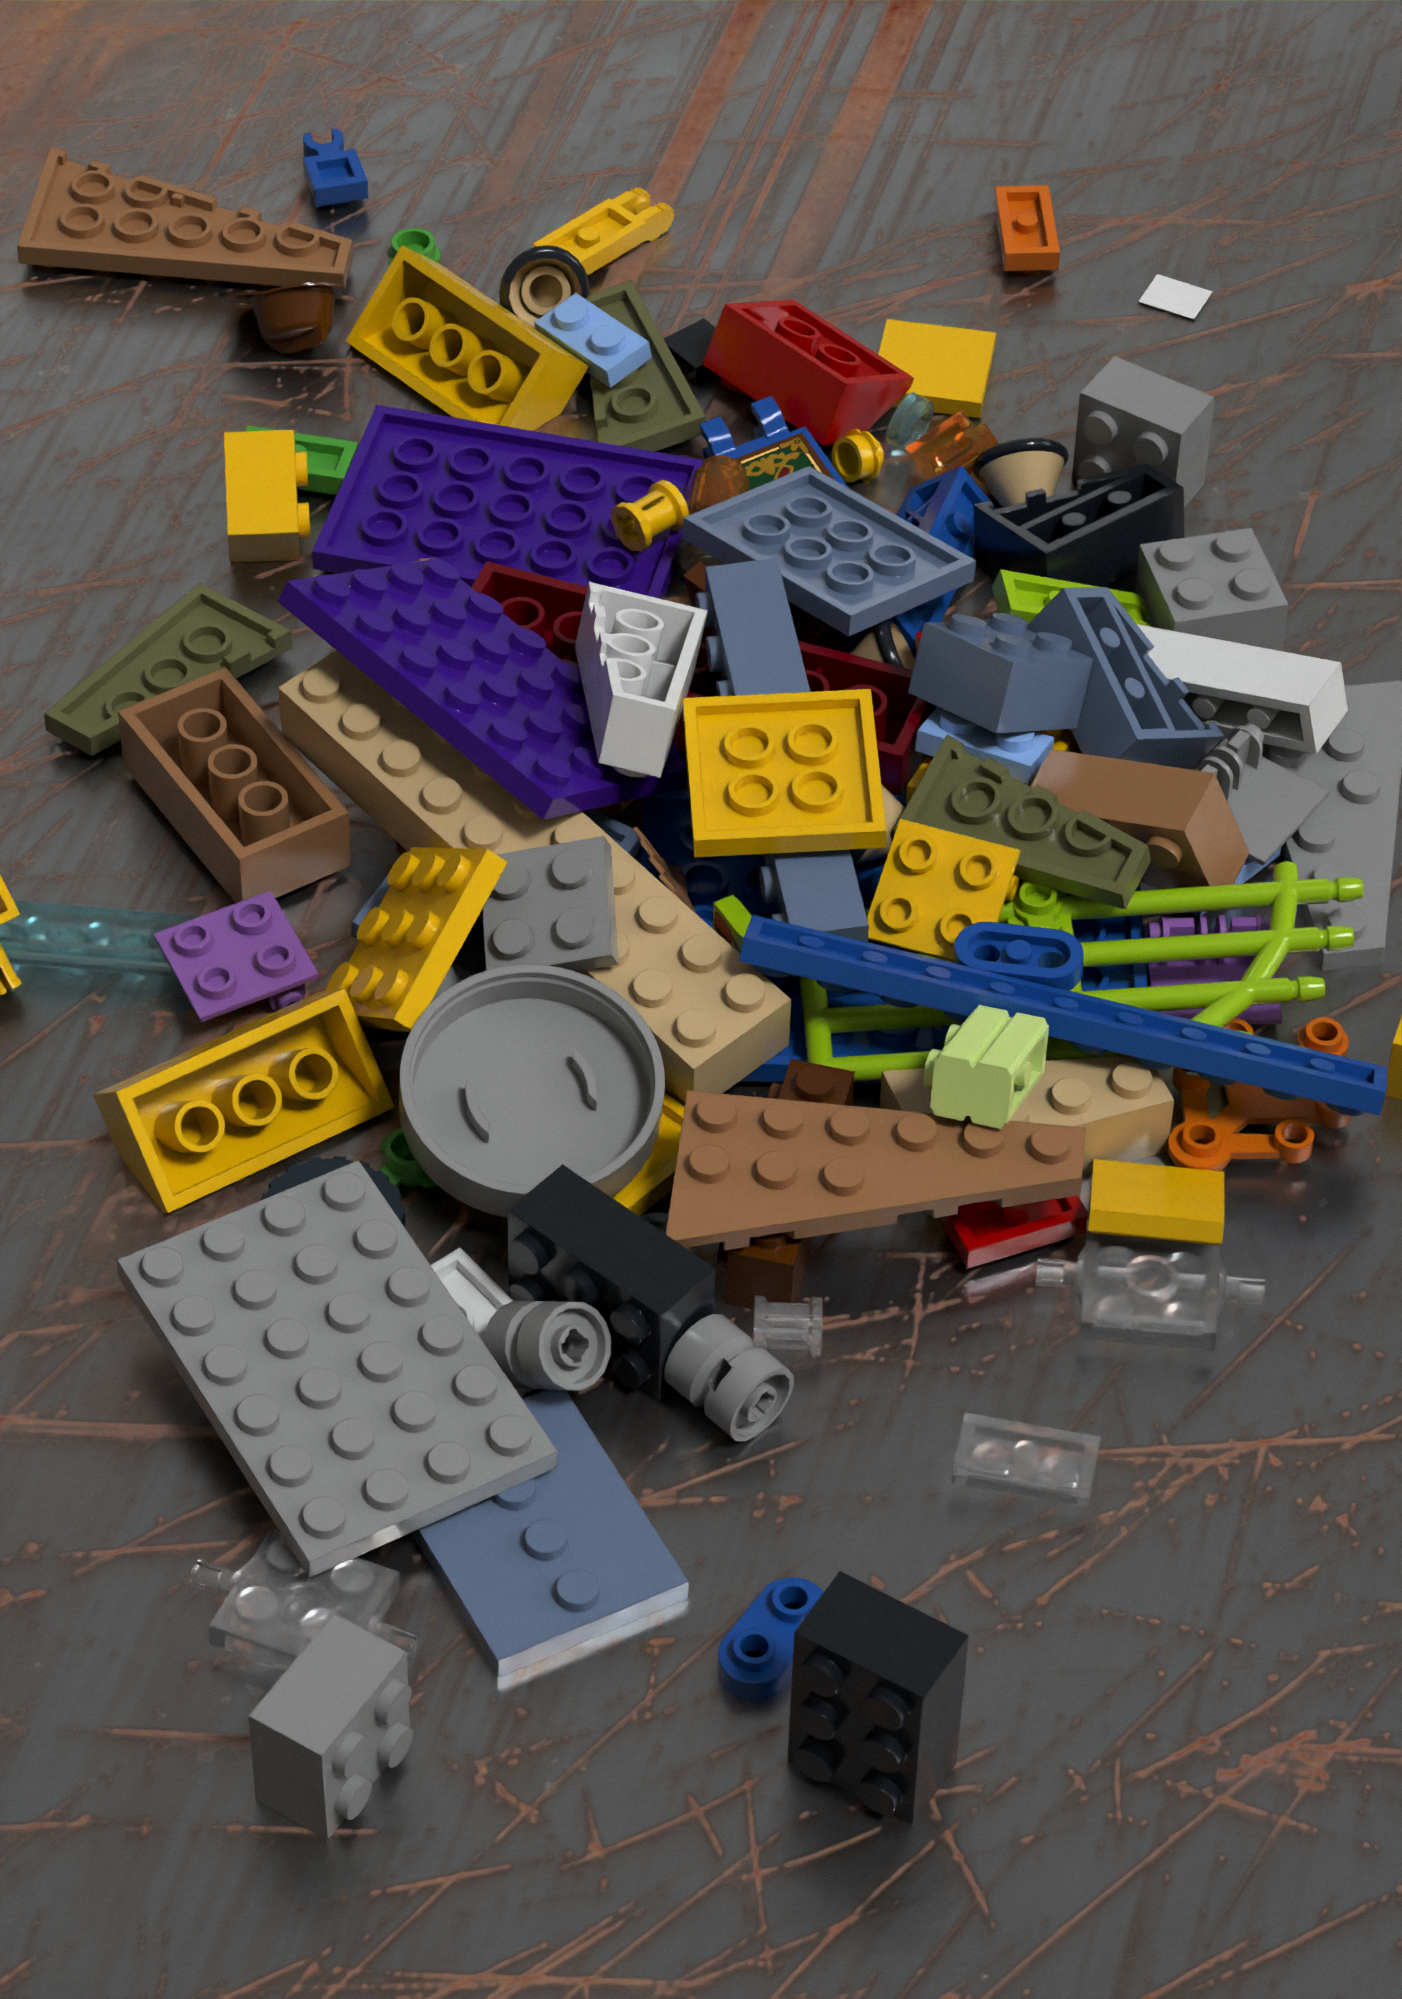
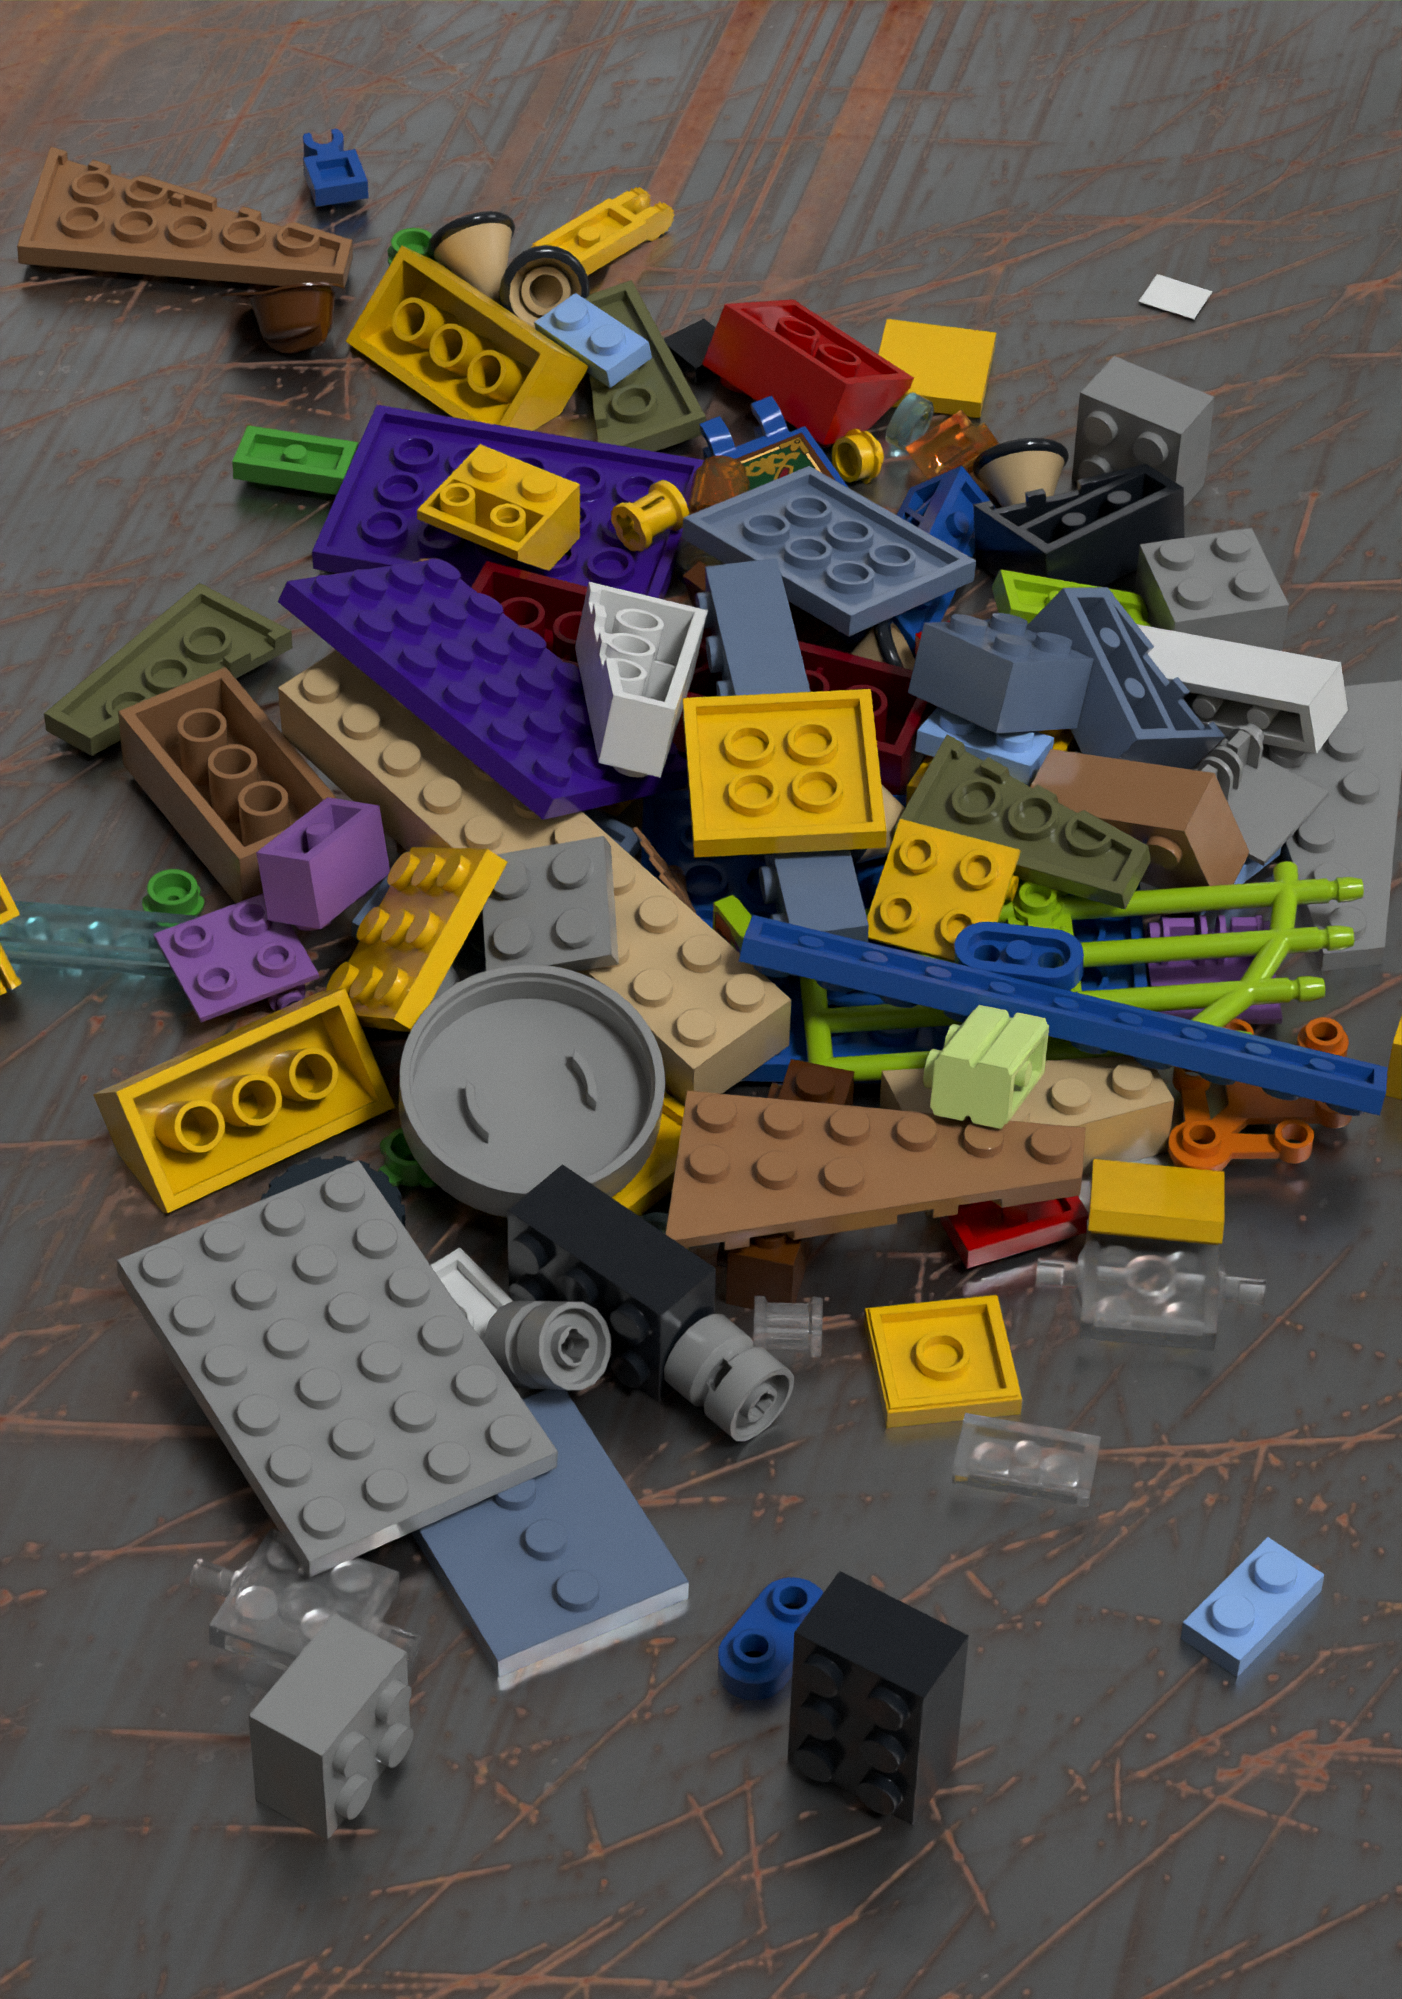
yellow brick [224,430,311,563] -> none
orange plate [994,185,1060,272] -> none
none -> bright green plate [142,869,205,927]
none -> medium lavender brick [256,797,390,931]
none -> yellow slope [417,444,580,571]
none -> tan hat [427,211,515,304]
none -> yellow tile [864,1295,1022,1428]
none -> light blue plate [1180,1537,1324,1677]

